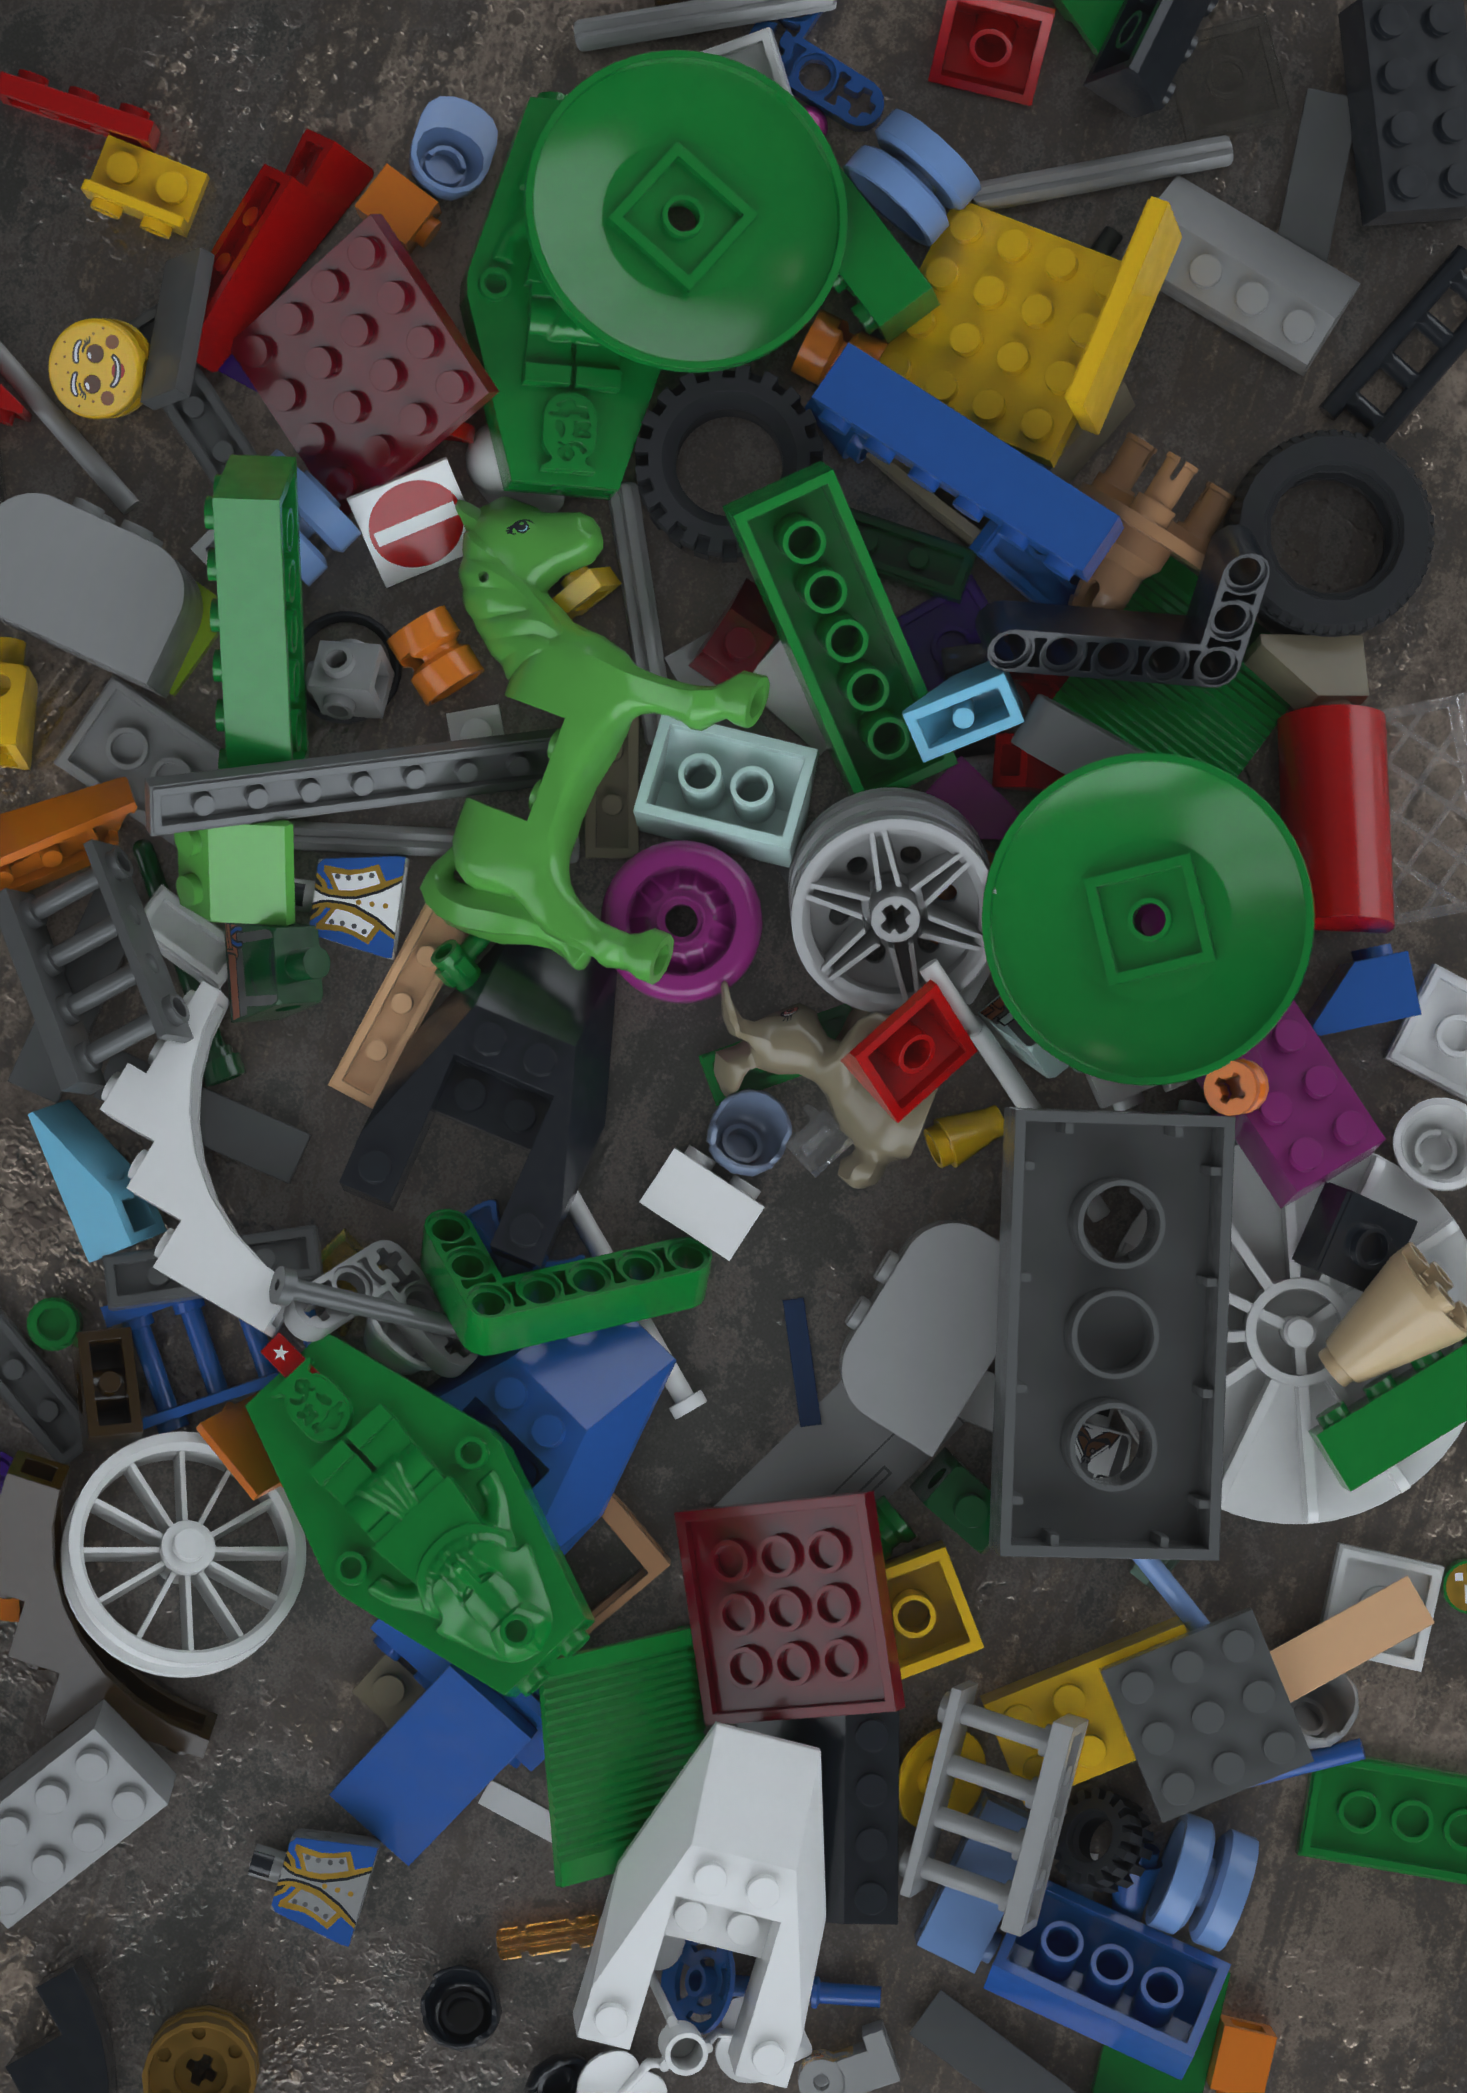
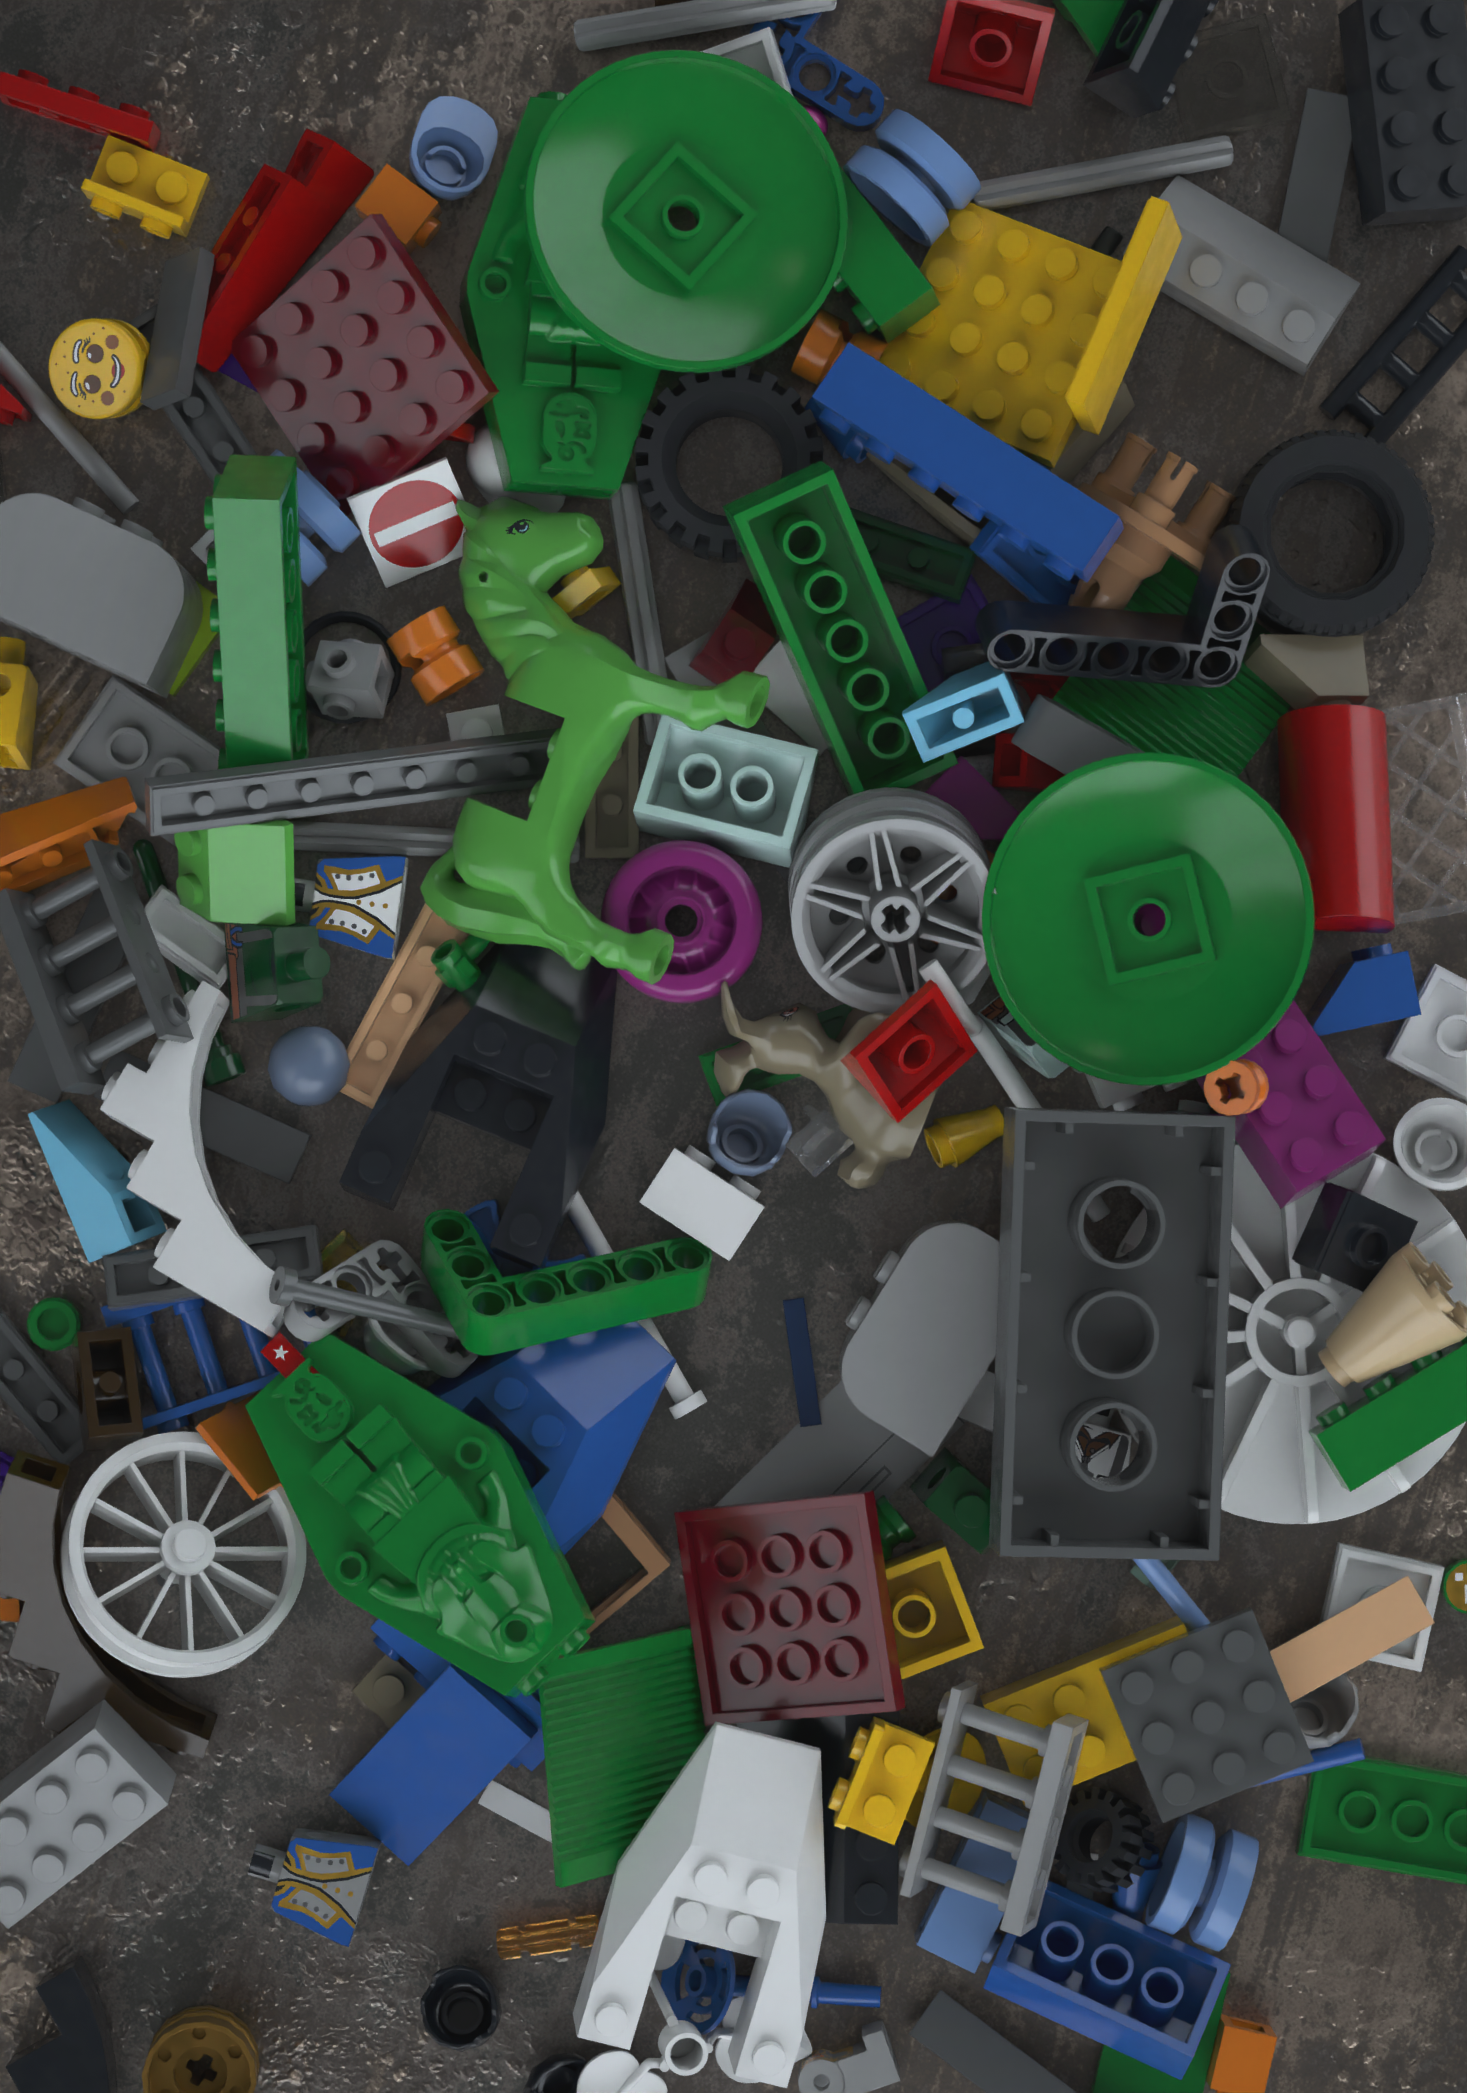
none -> sand blue hair [267,1026,350,1107]
none -> yellow bracket [828,1717,935,1845]

